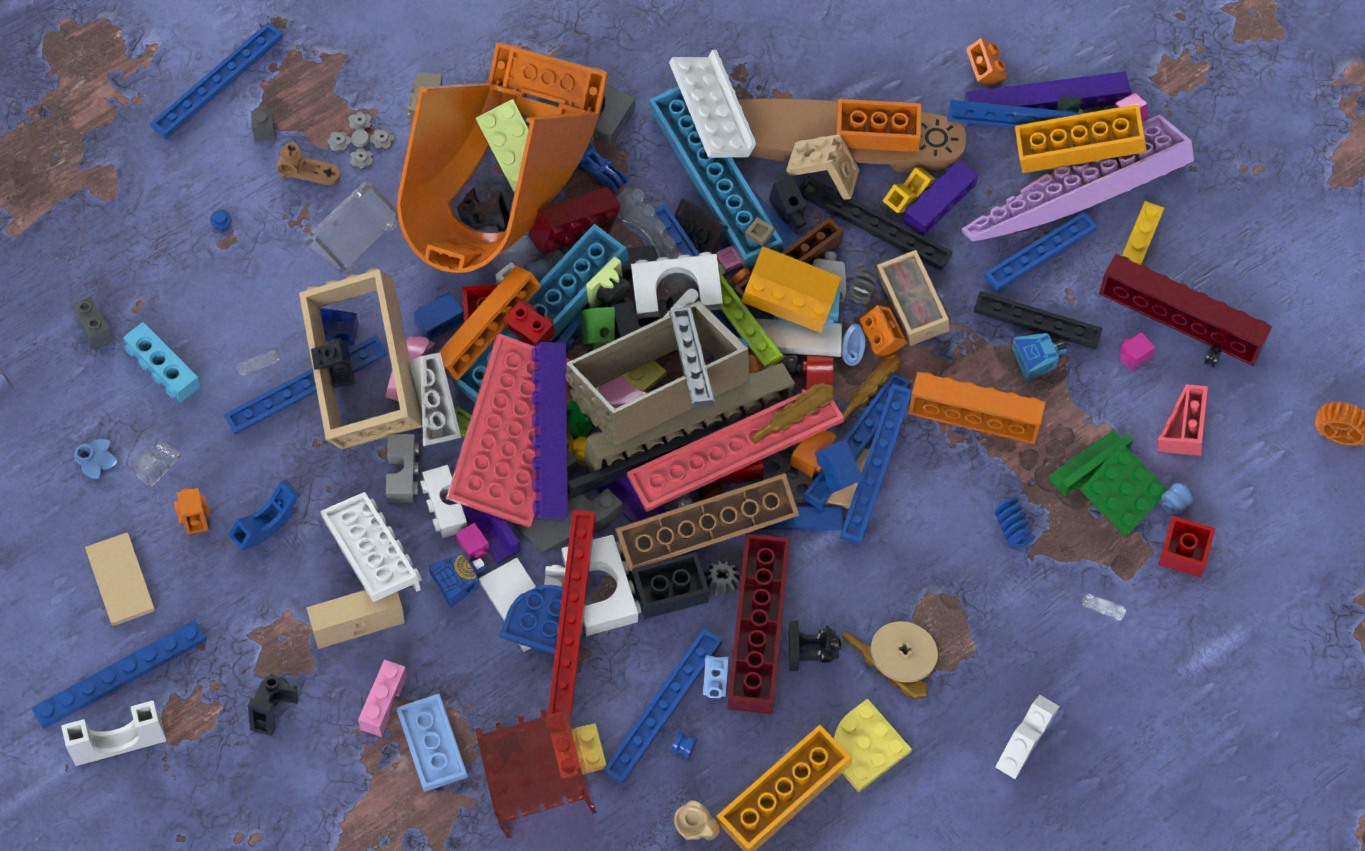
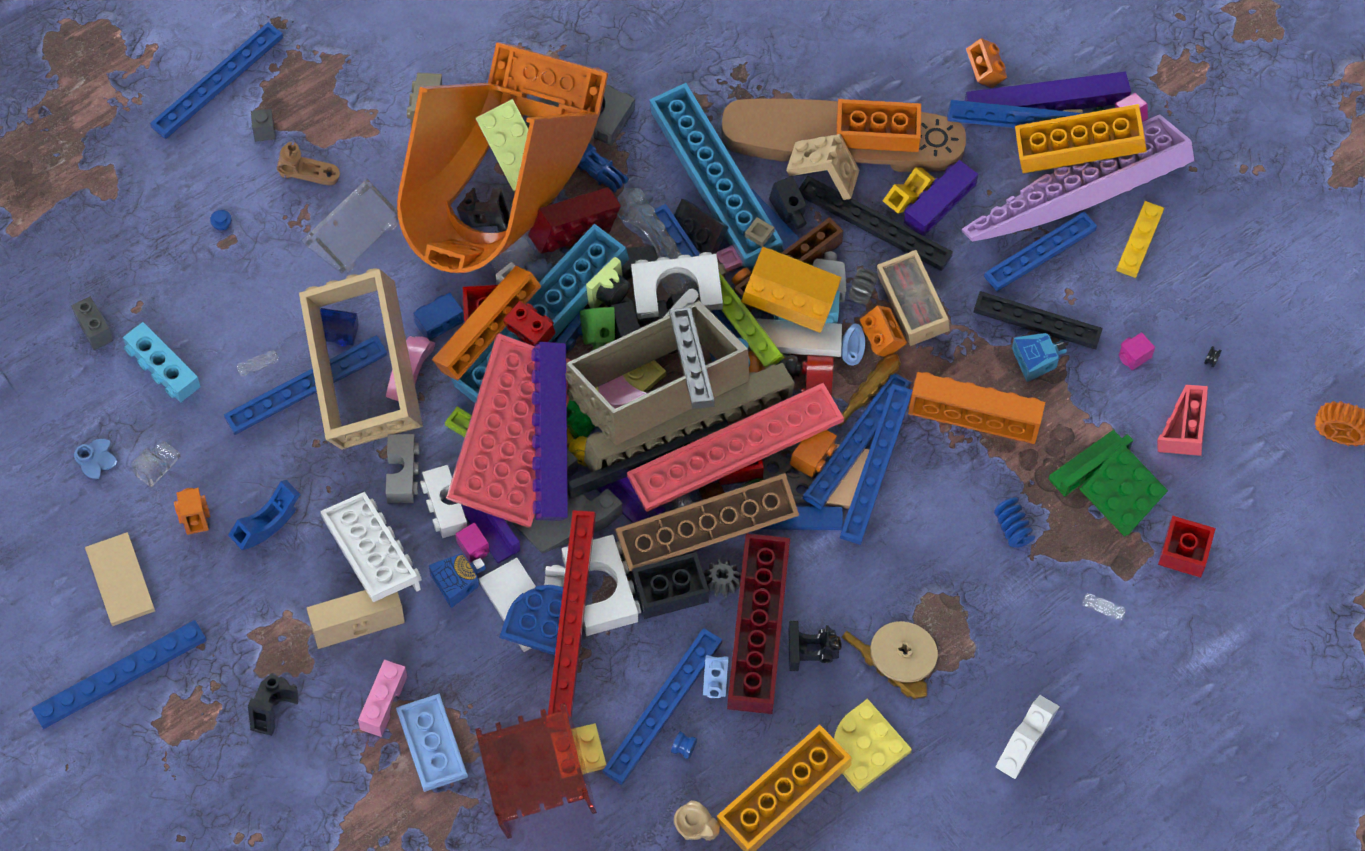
white arch [61,701,166,766] -> none
black tile [311,338,355,388] -> none
light grey plant [327,112,394,169] -> none
white wedge [409,353,461,446] -> none
white bracket [669,50,756,158] -> none
pearl gold sword [750,383,834,444] -> none
blue brick [815,439,864,493] -> none
slope [1057,97,1081,113] -> none
dark red brick [1099,254,1272,367] -> none
medium blue piece [1161,483,1194,515] -> none

